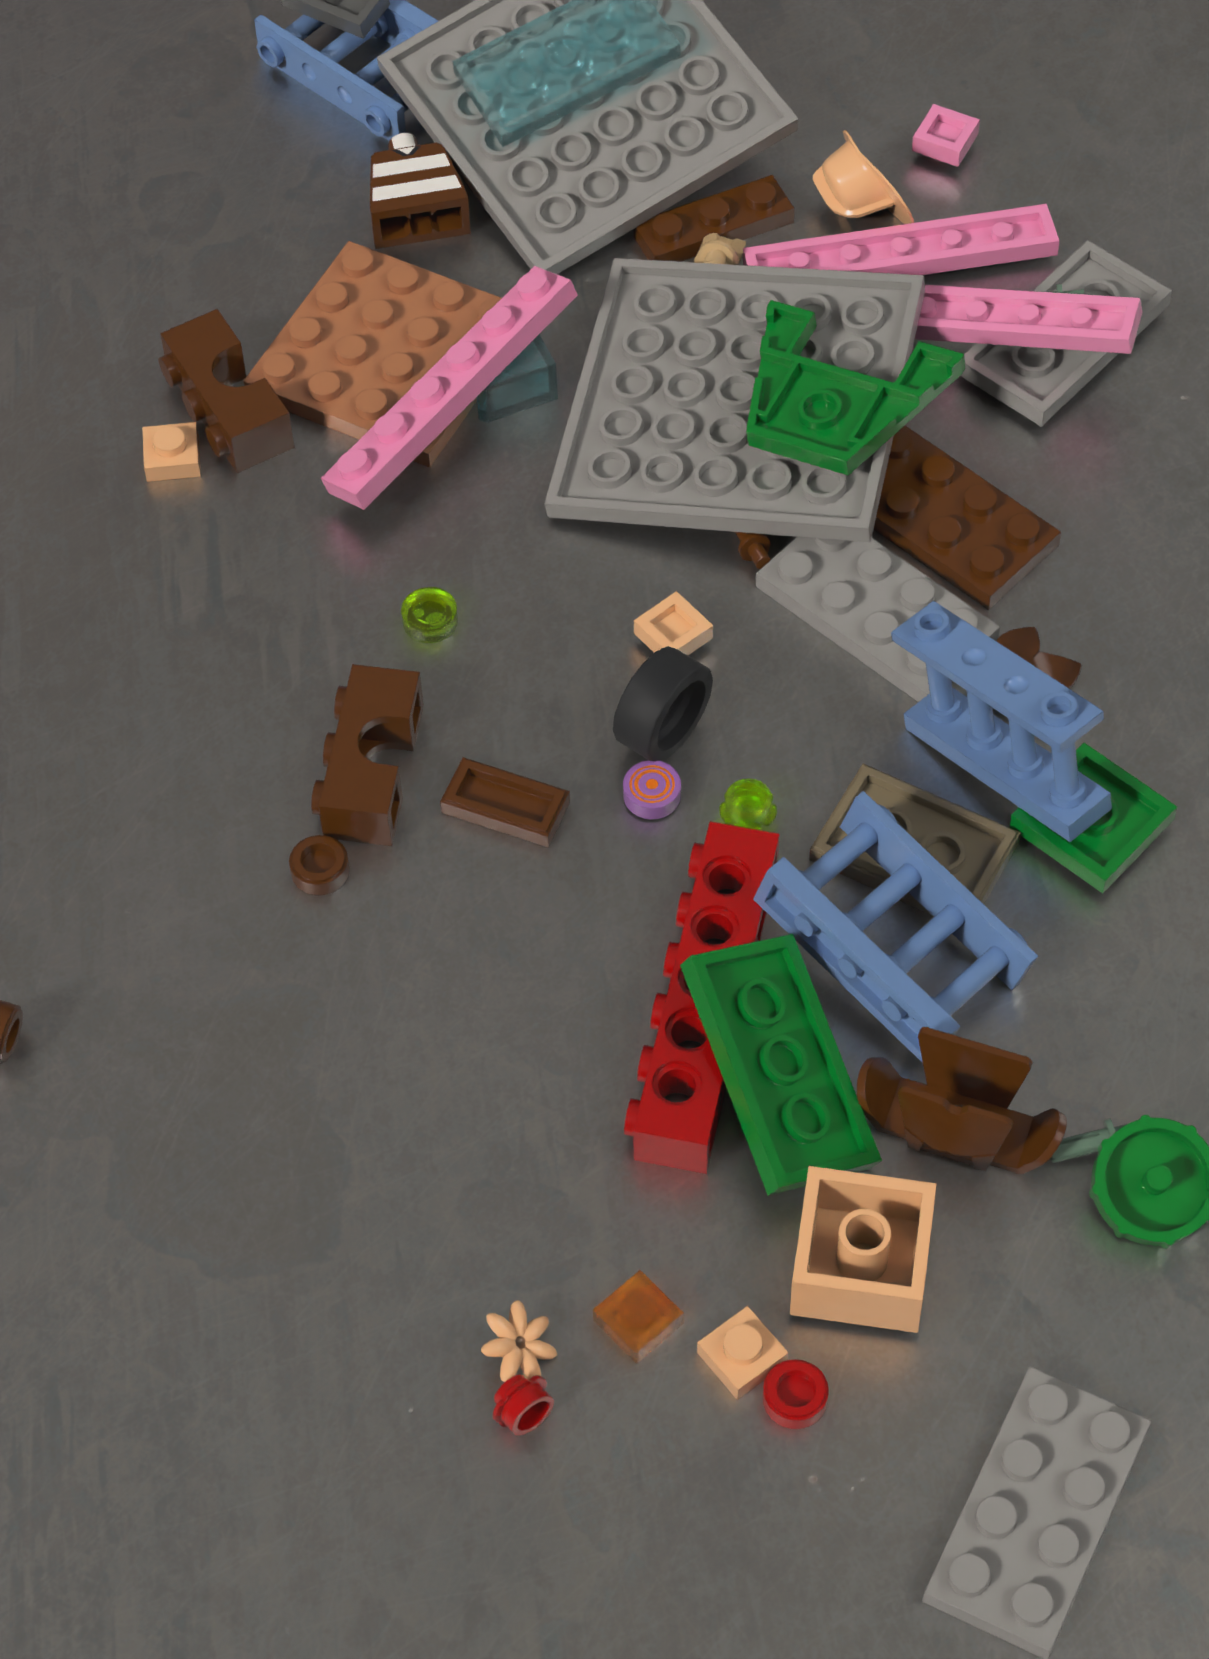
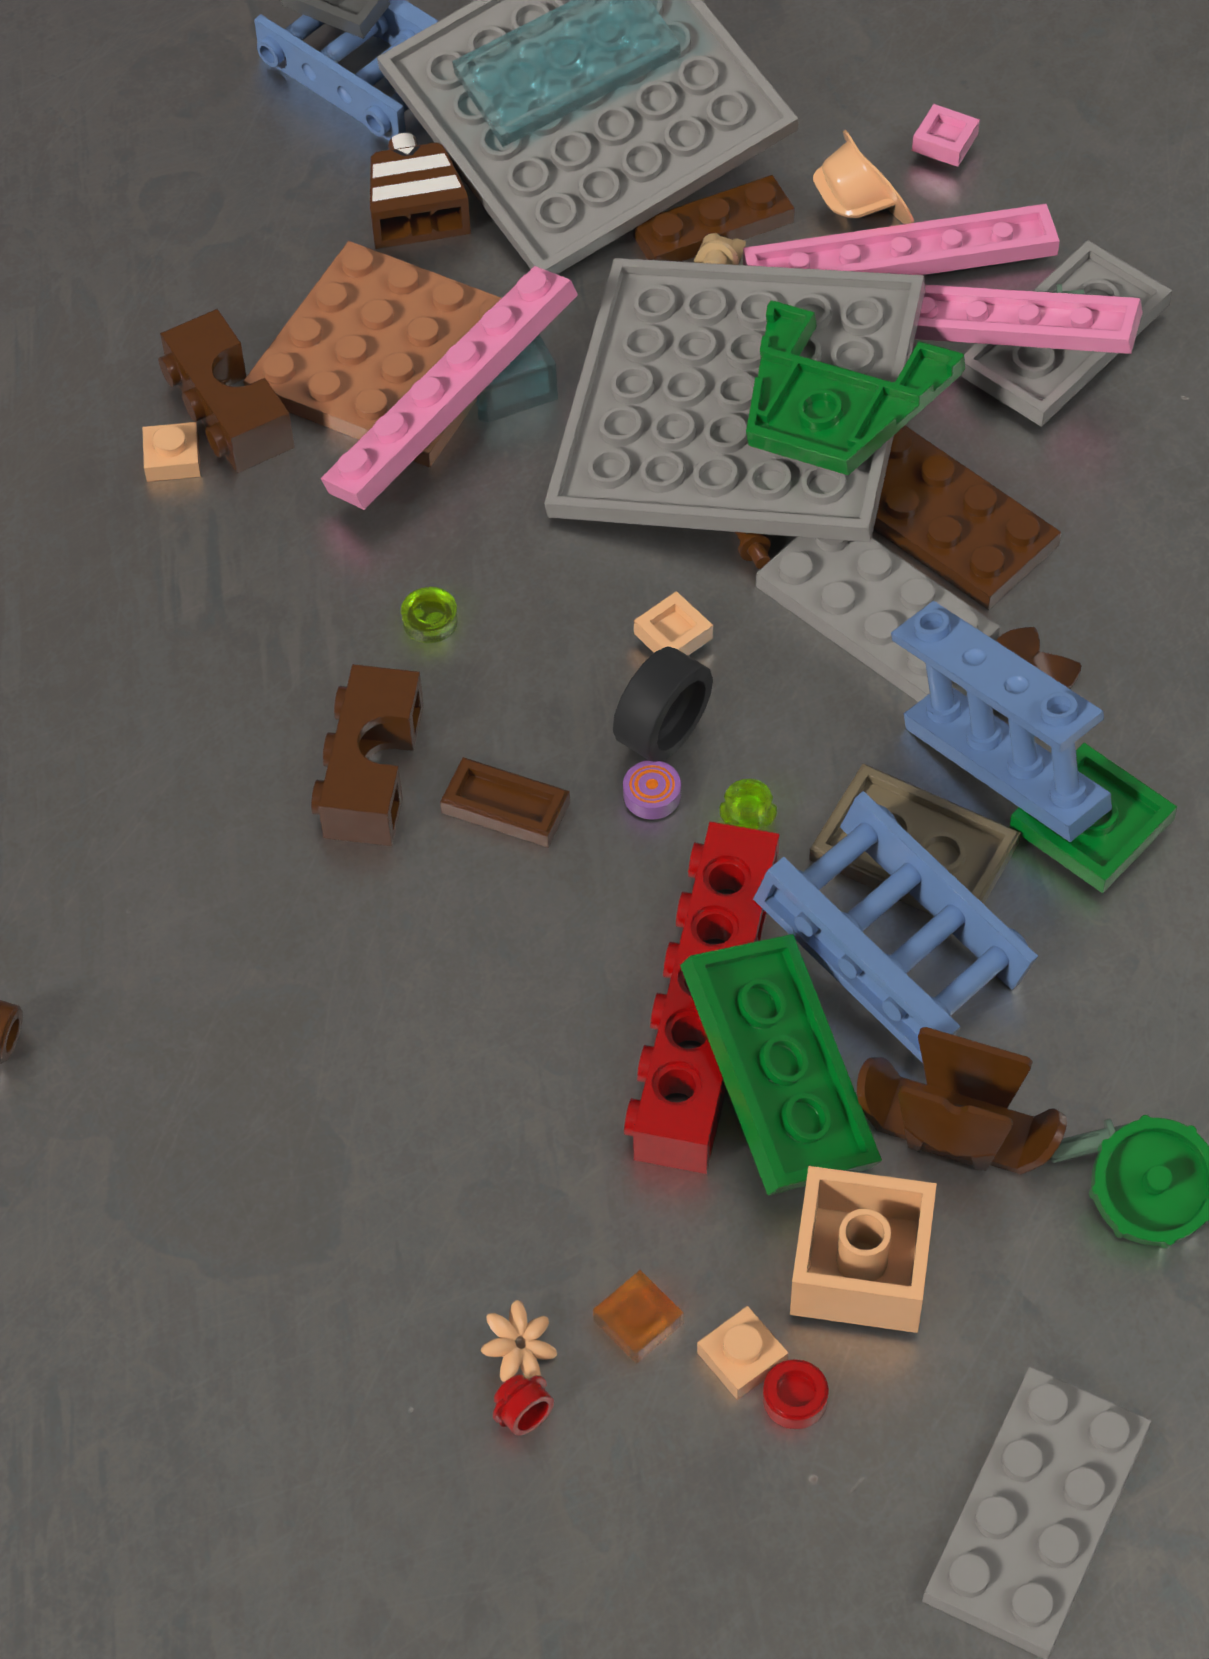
reddish brown tile [289,835,350,896] -> none

